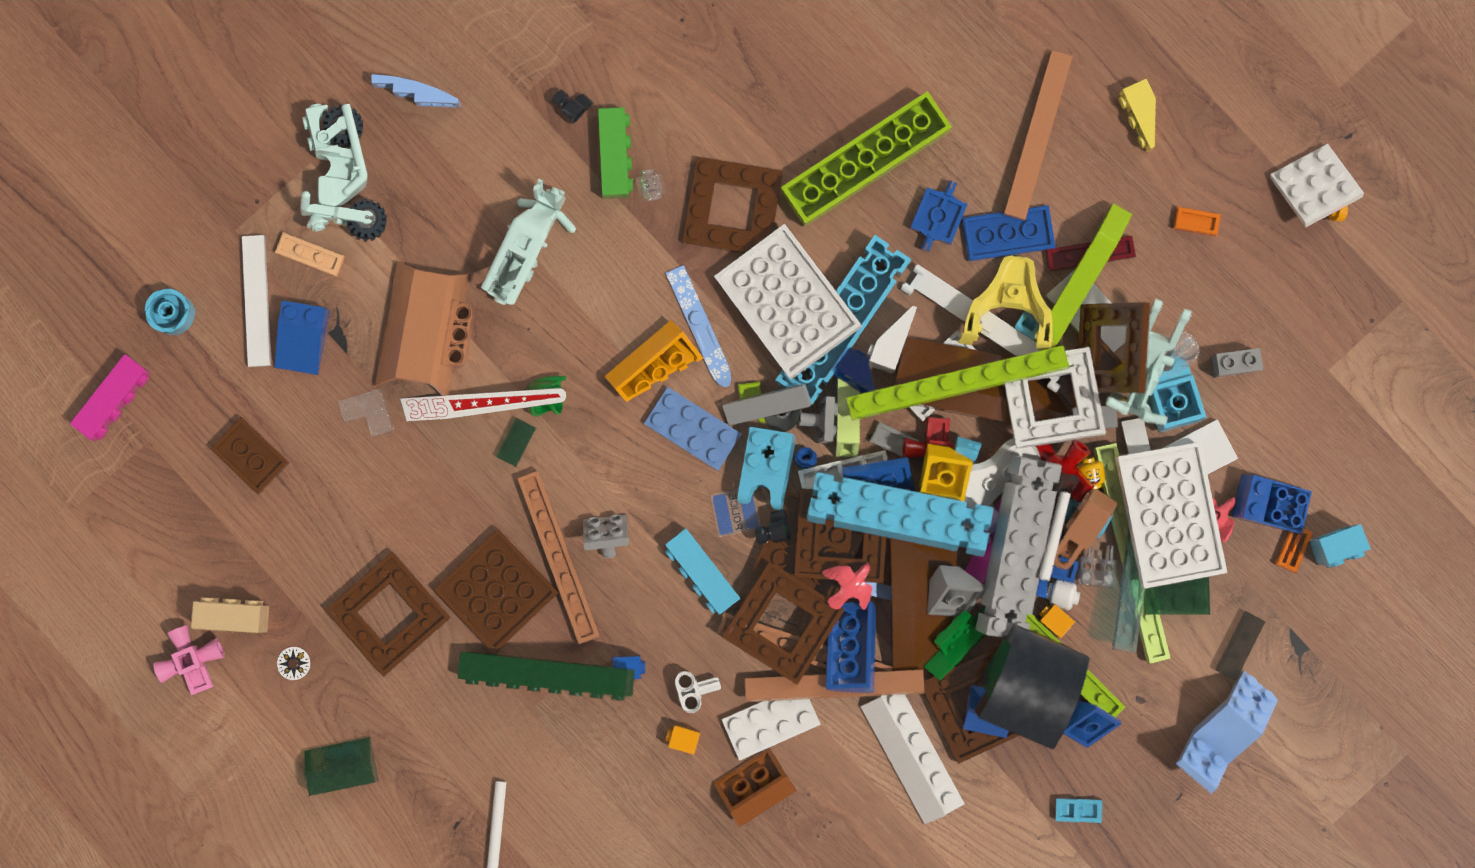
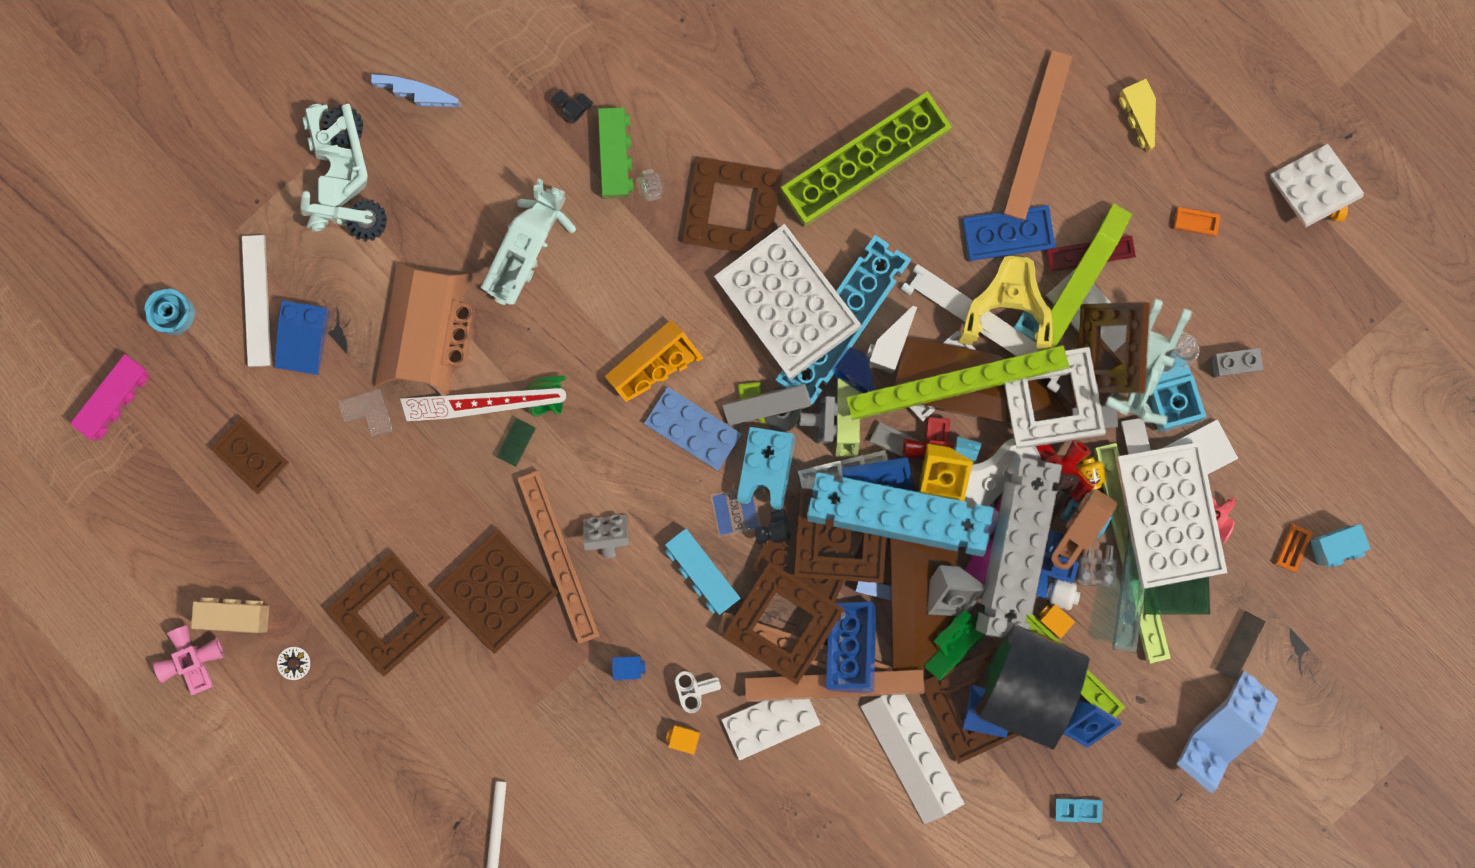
light nougat tile [275,232,345,277] -> none
clear green slope [304,737,379,796] -> none
dark green brick [458,651,635,701] -> none
light blue piece [666,265,731,388] -> none
dark orange slope [713,747,796,827] -> none
blue plate [795,447,817,469] -> none
coral animal [822,563,872,610] -> none
blue plate [910,180,968,252] -> none
white piece [1038,492,1071,581] -> none
blue slope [1231,474,1312,534] -> none

